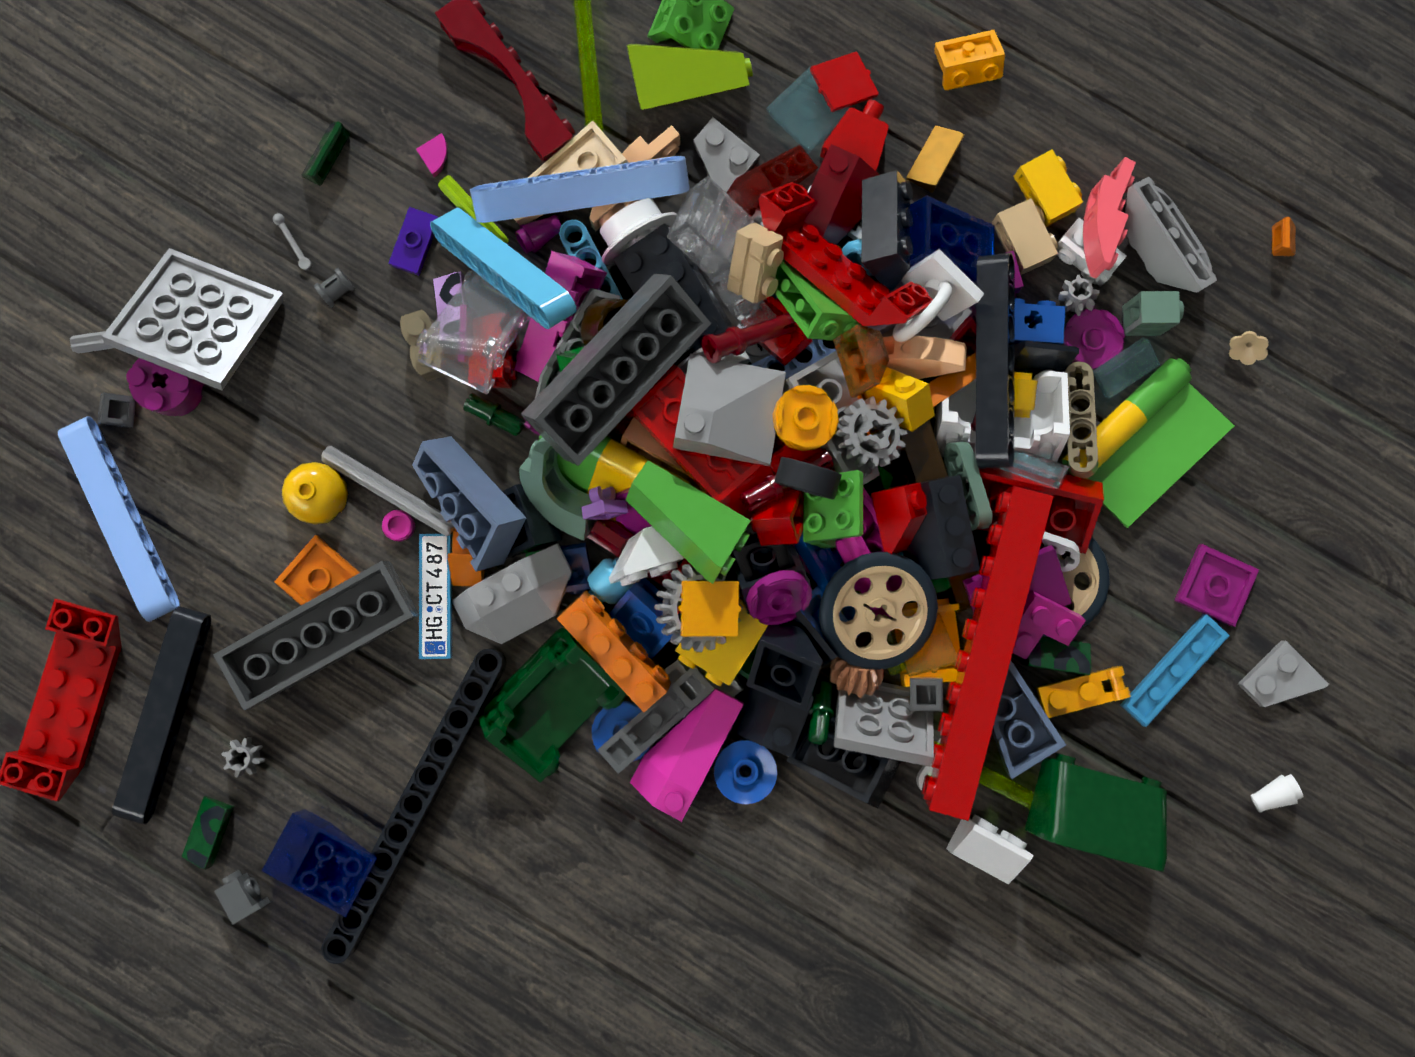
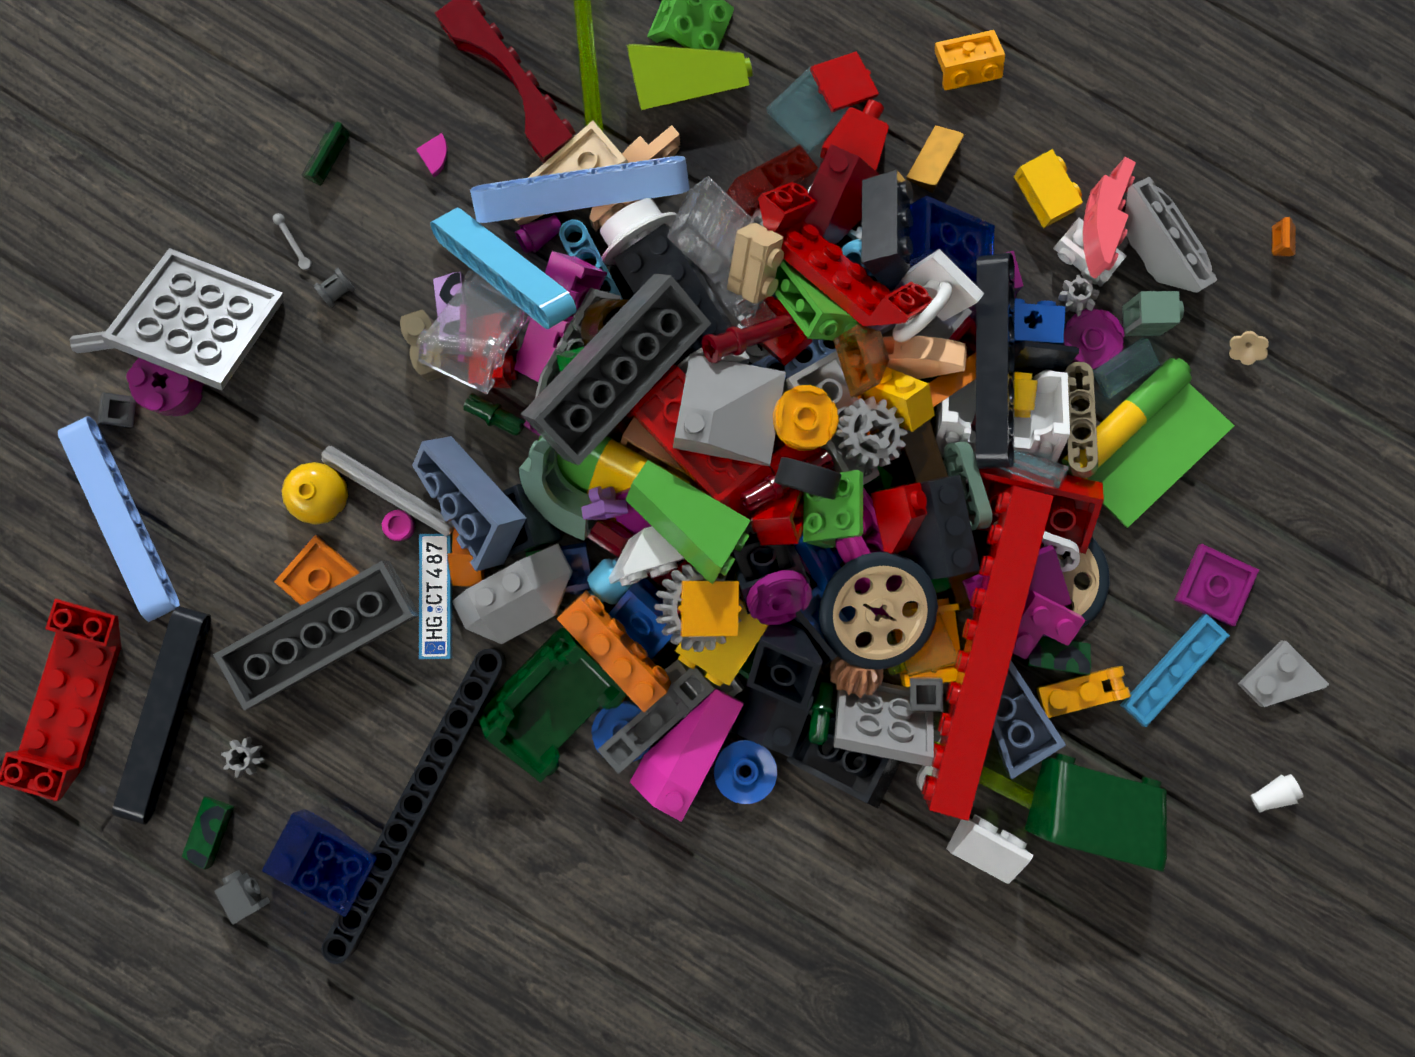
dark purple plate [388,207,439,276] -> none
lime axle [438,175,509,244] -> none
light grey wing [693,117,760,203] -> none
tan brick [992,198,1058,275] -> none

